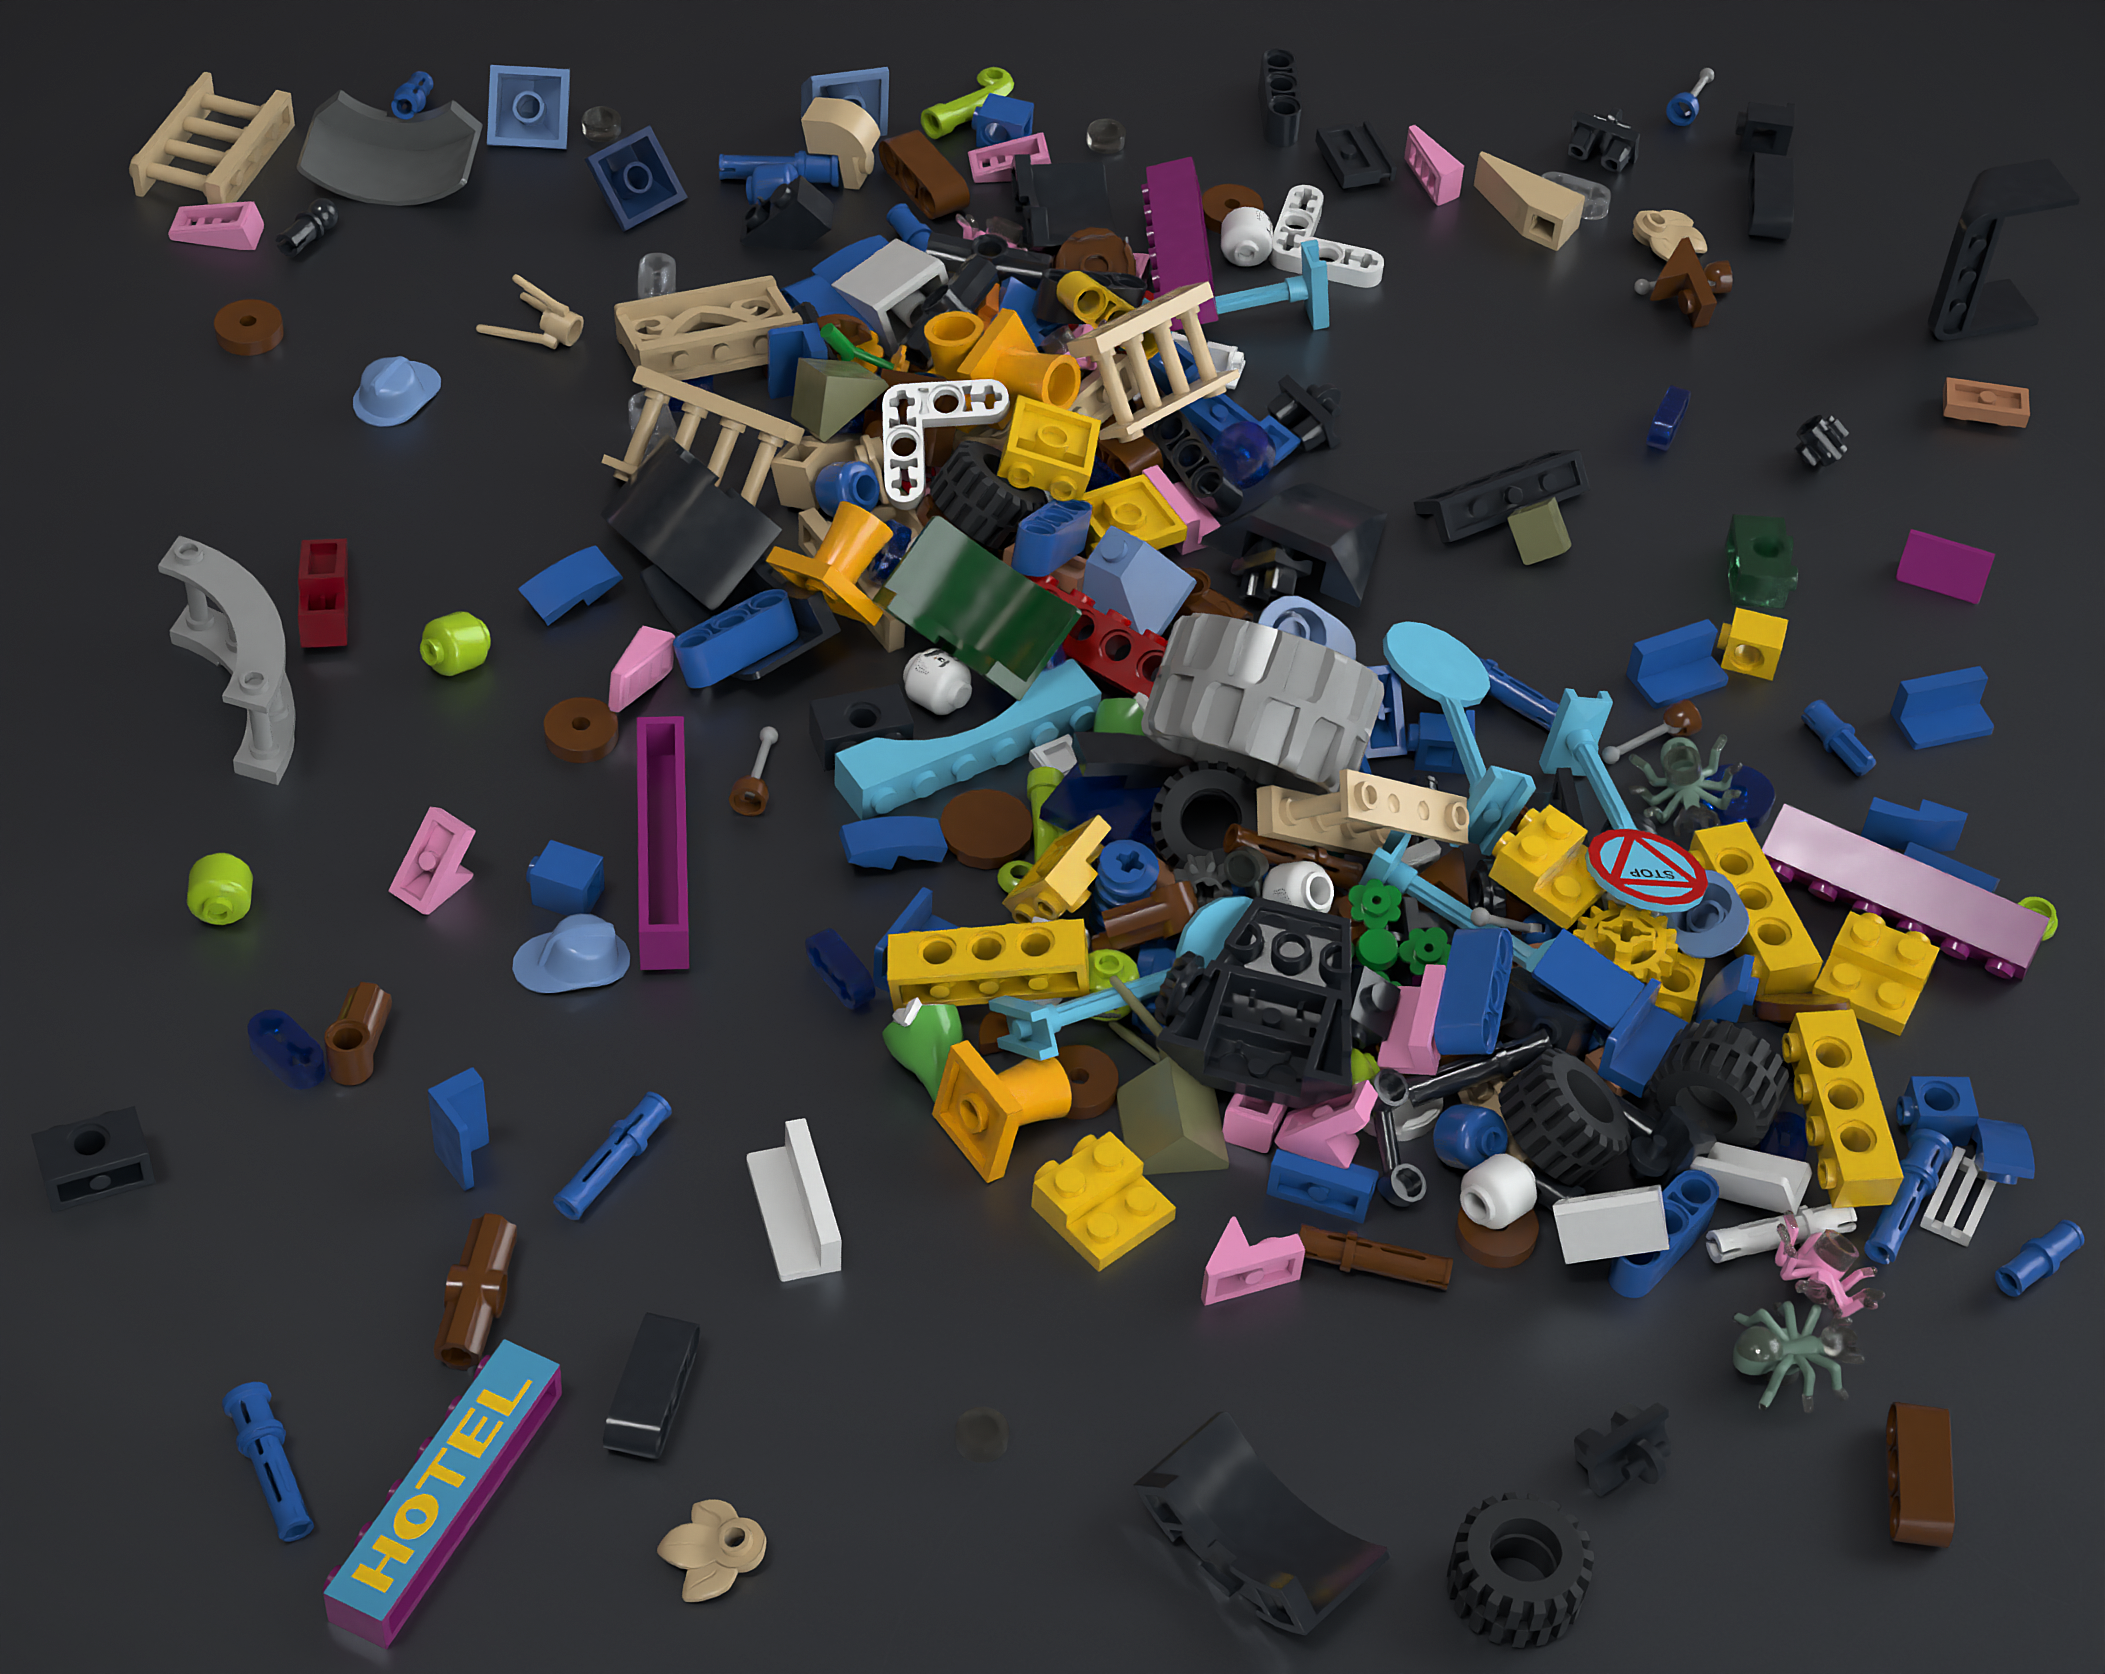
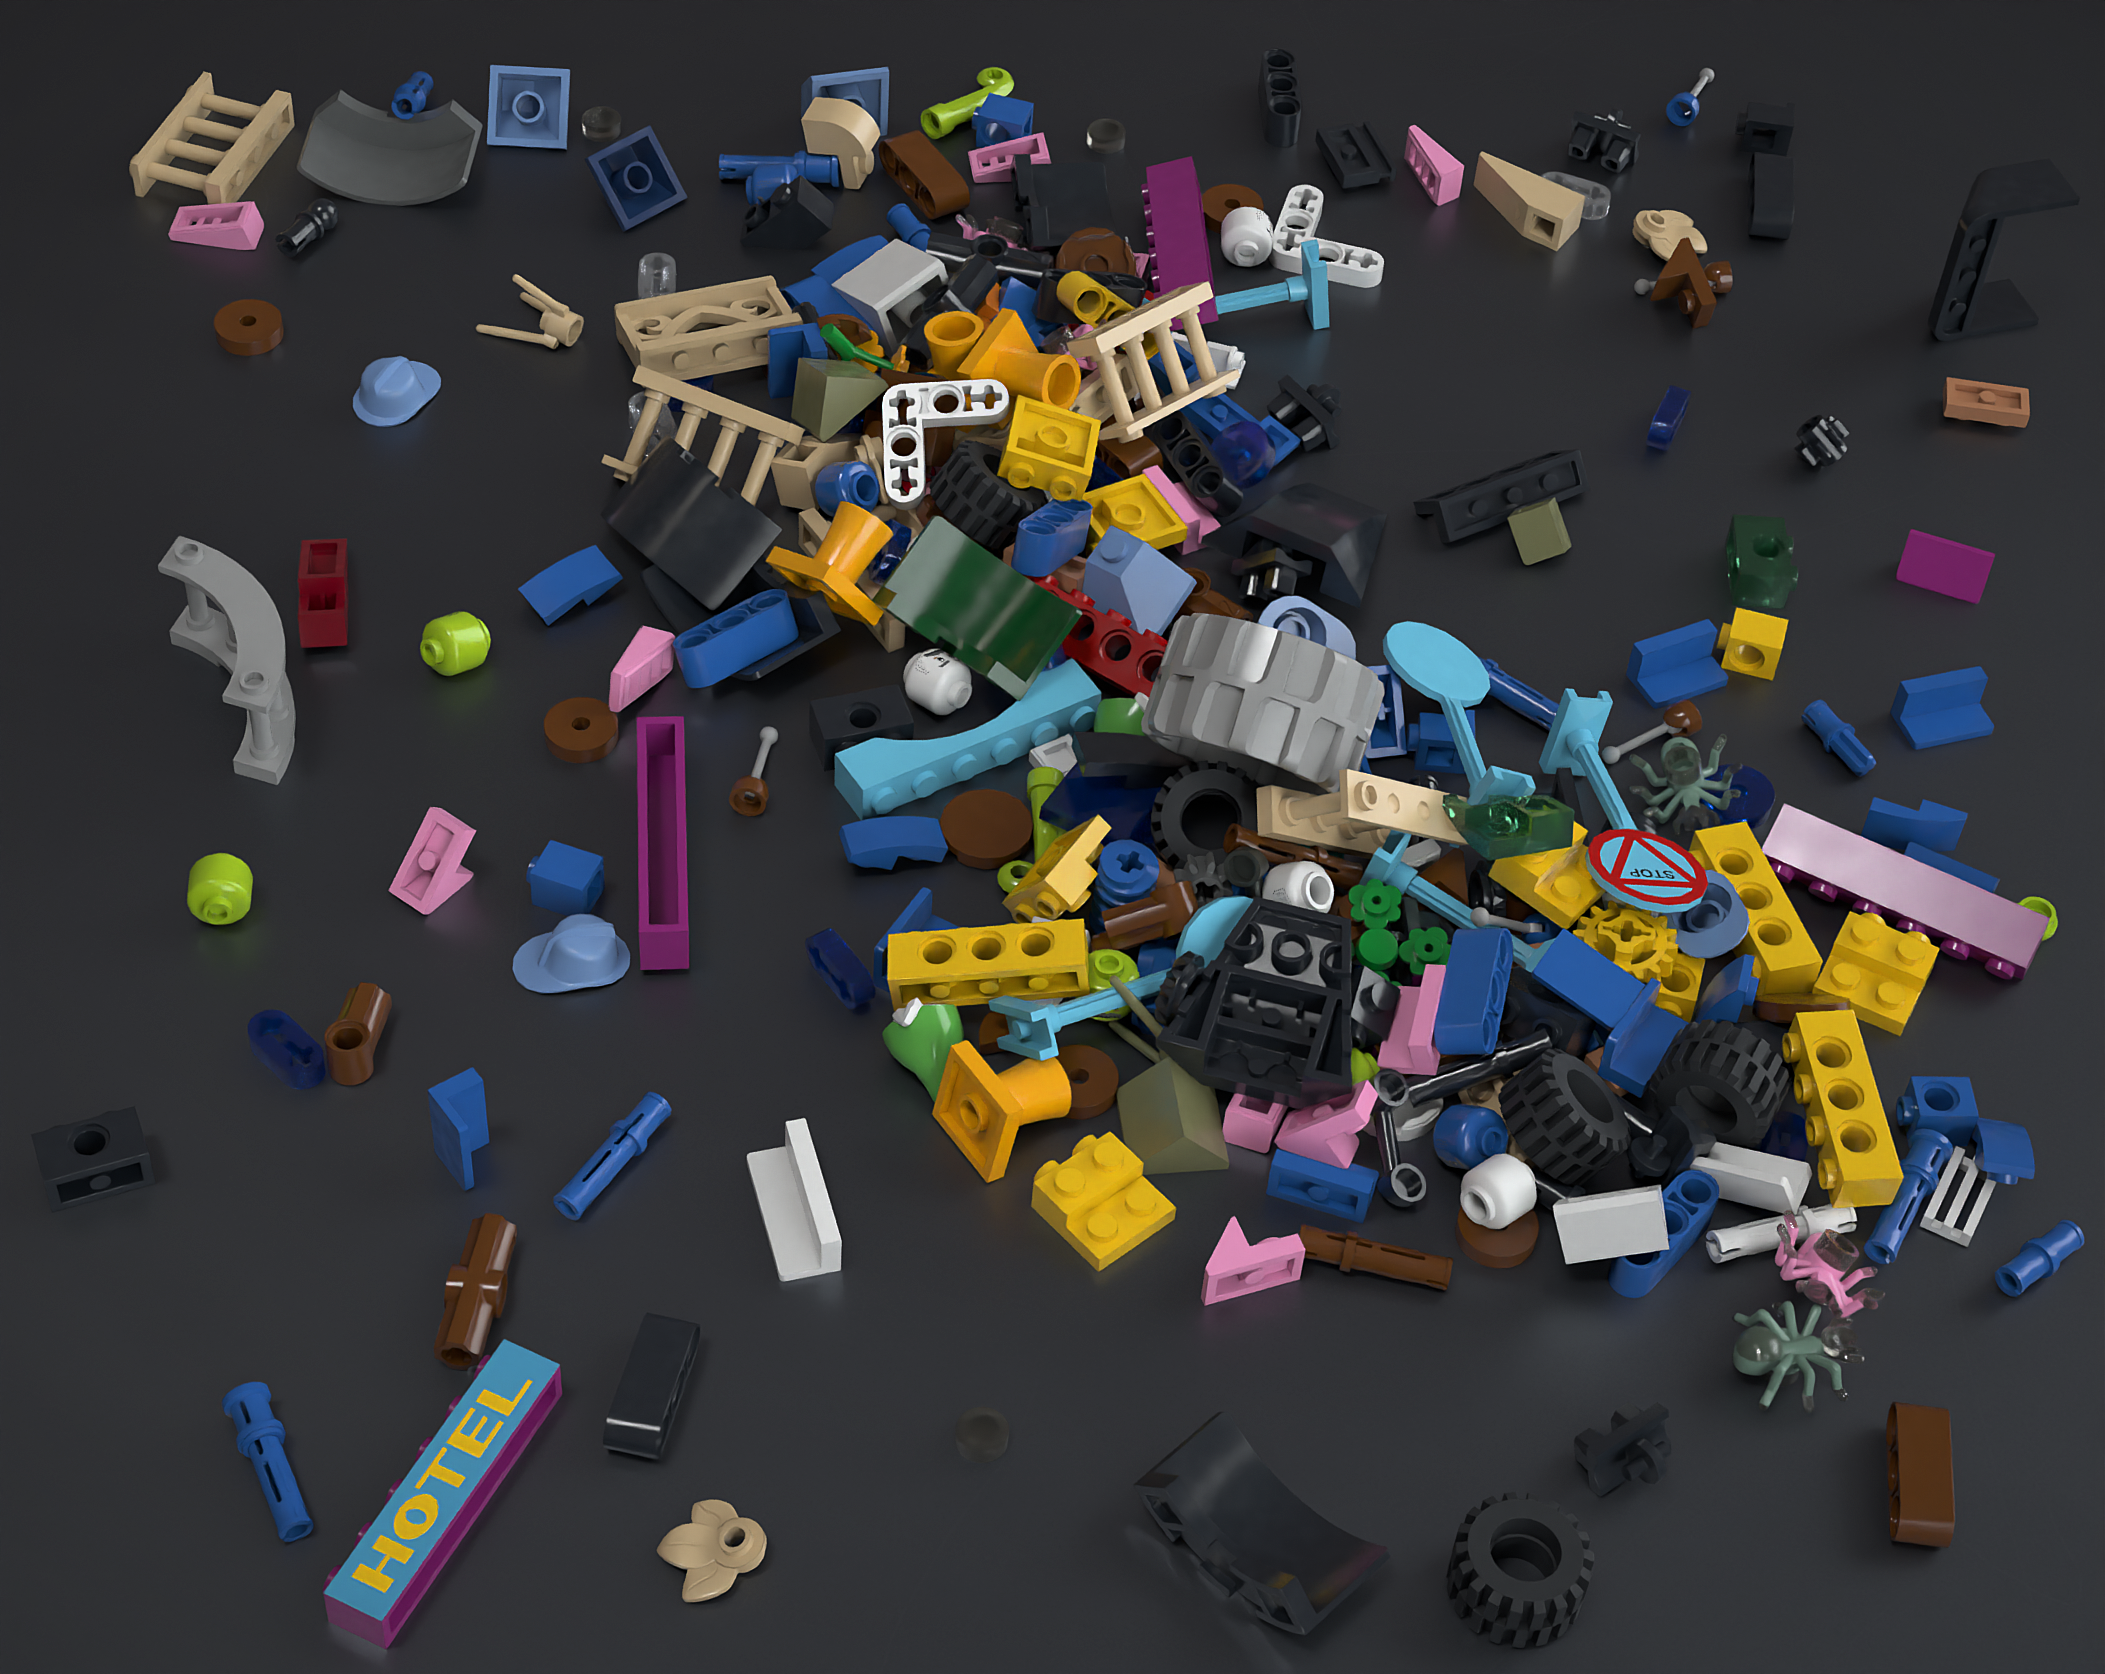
none -> clear green slope [1442,794,1574,861]

